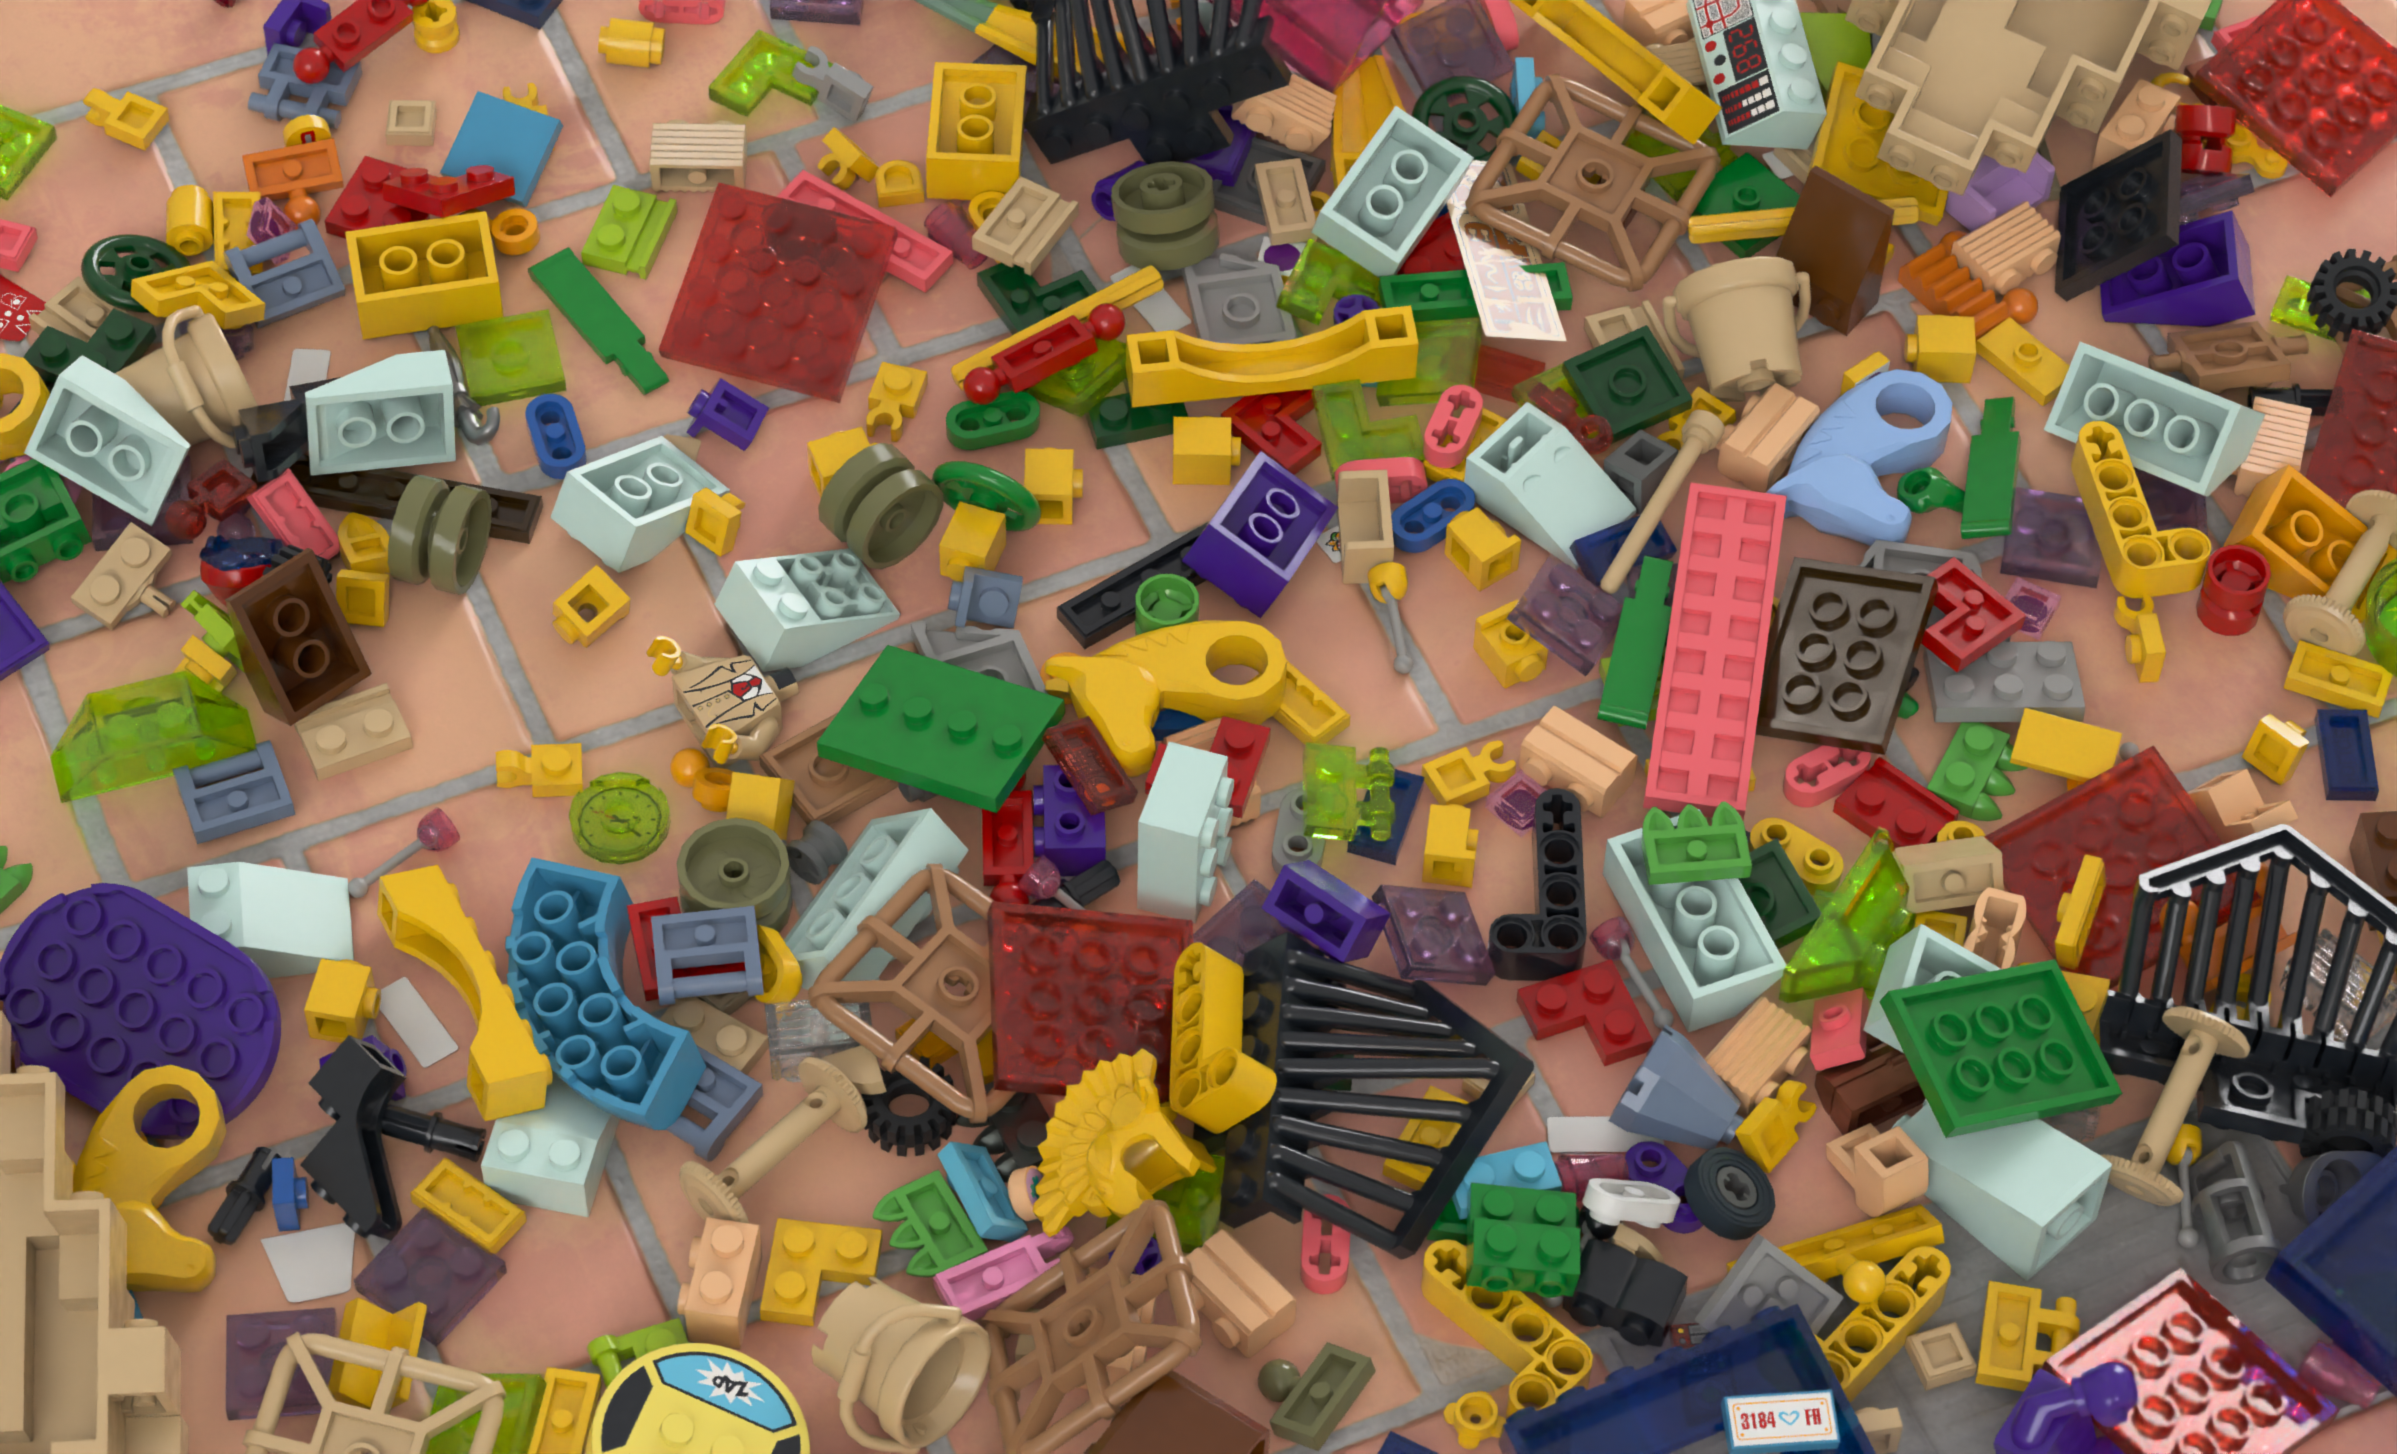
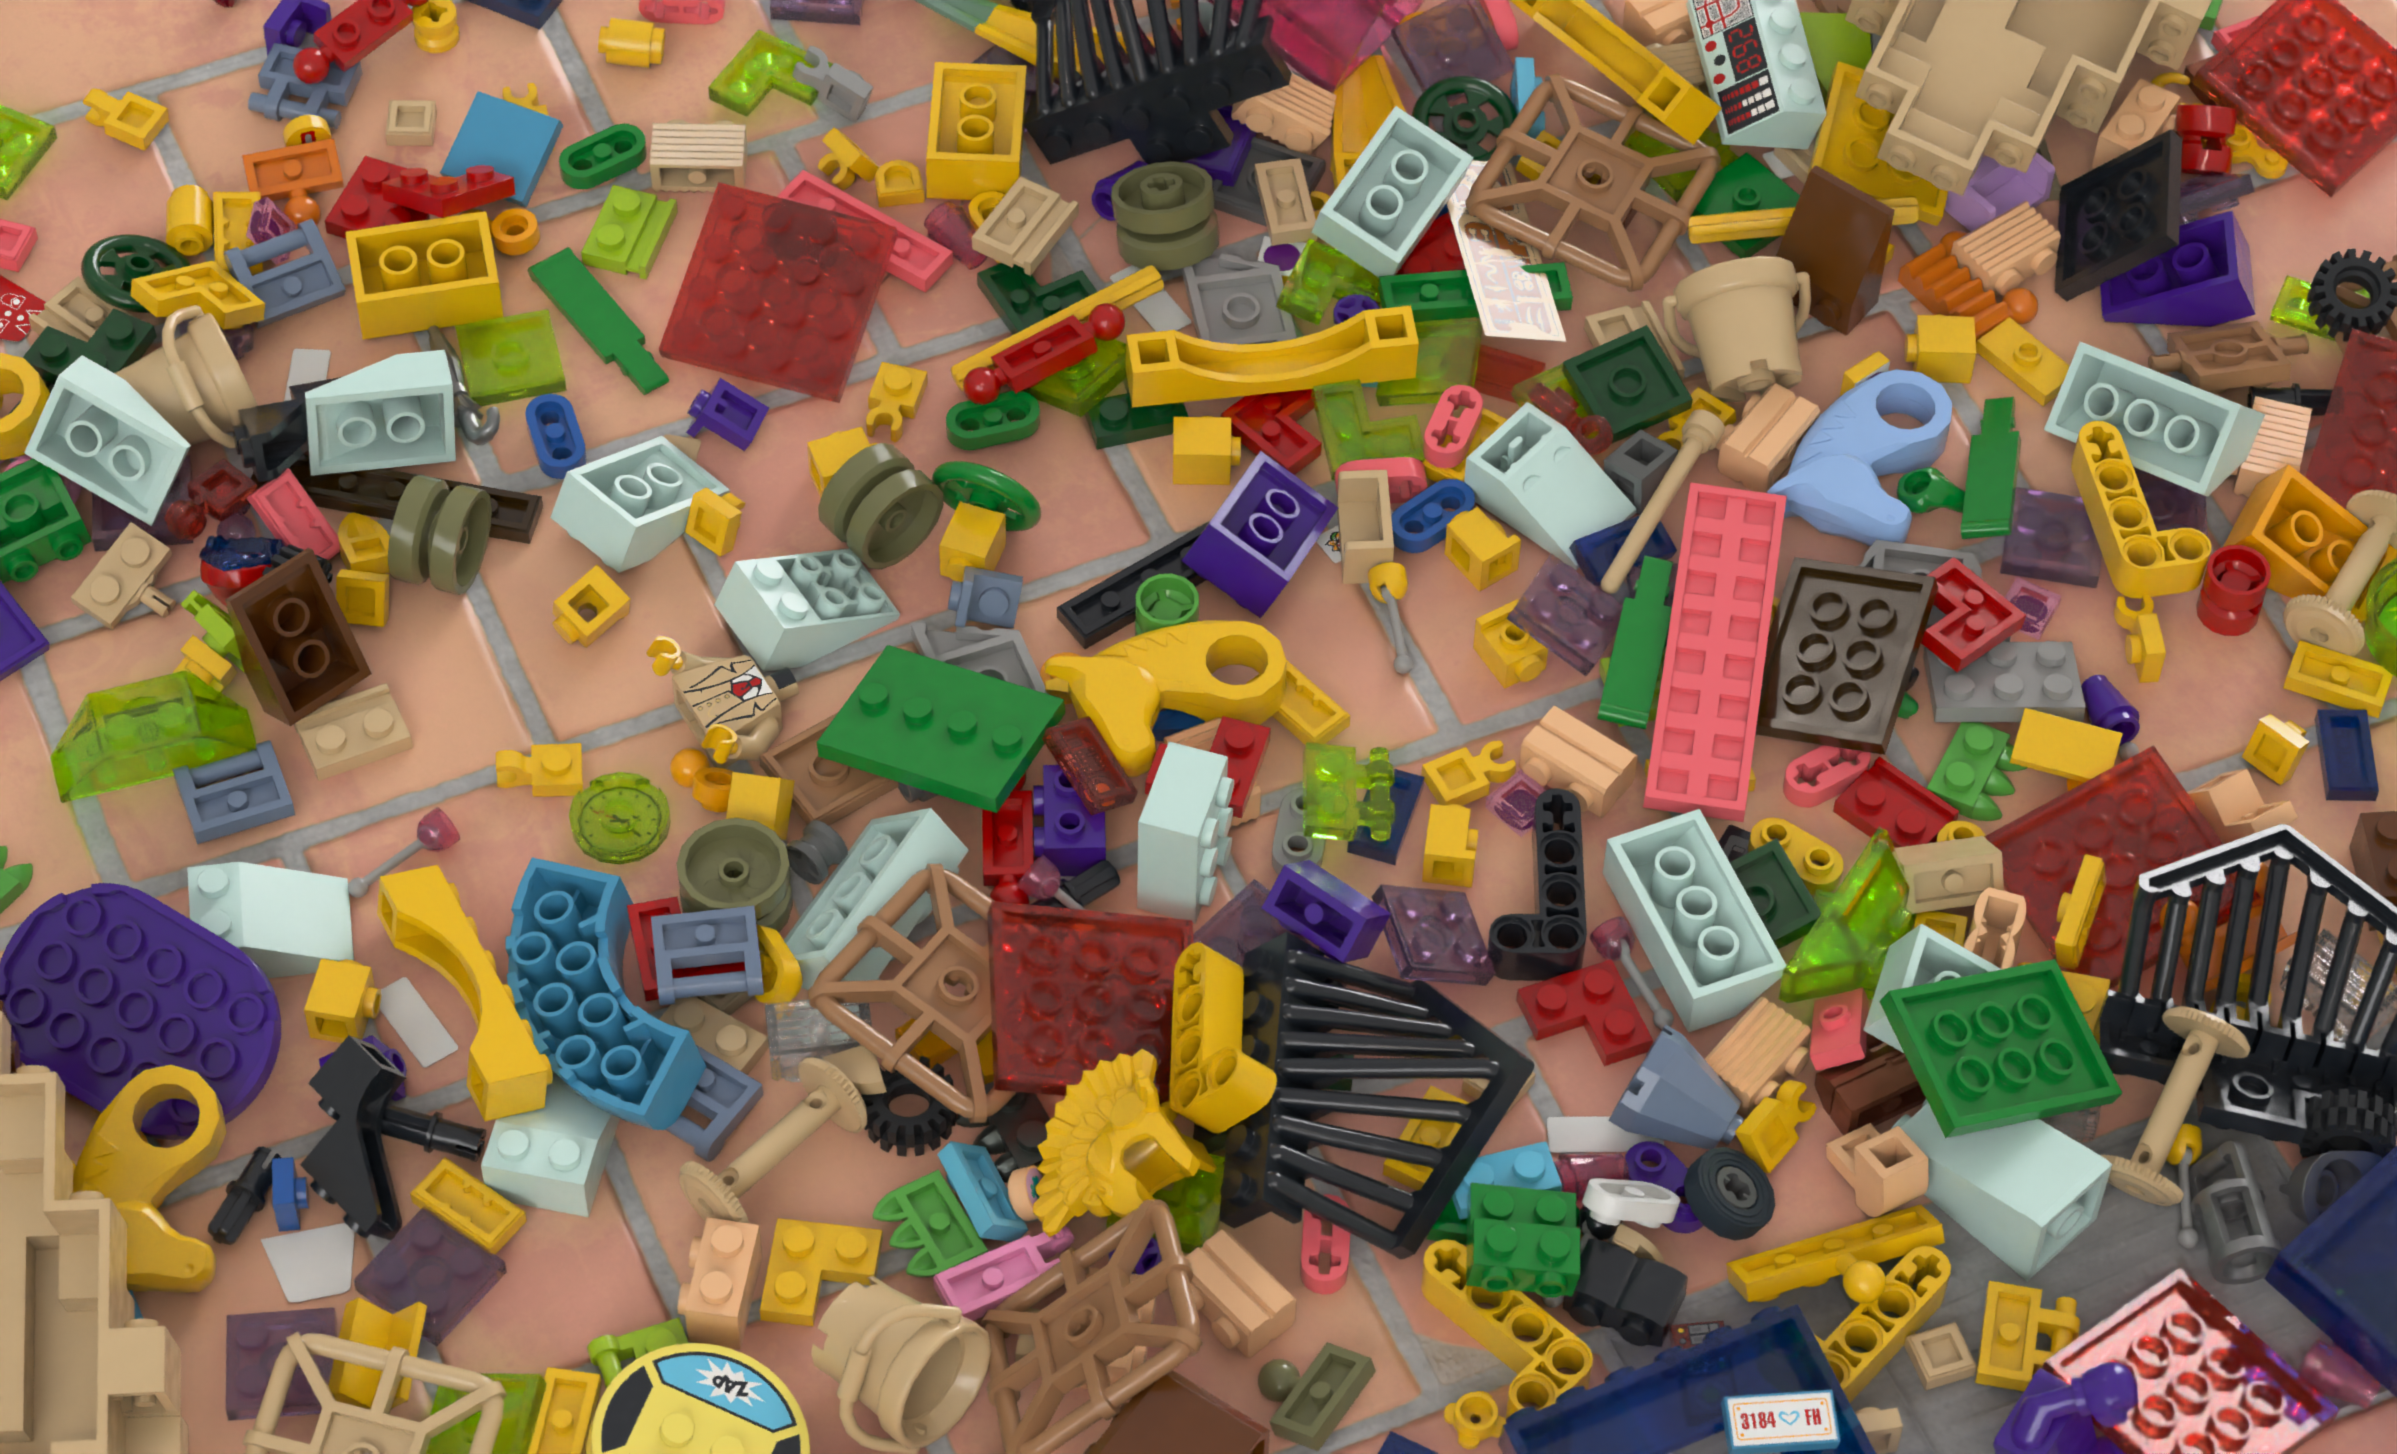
yellow brick [1024,447,1083,525] -> none
bright green plate [1641,802,1752,885] -> none
light grey plate [1694,1233,1844,1354] -> none
none -> green plate [559,124,647,189]
none -> dark purple cone [2081,675,2140,746]

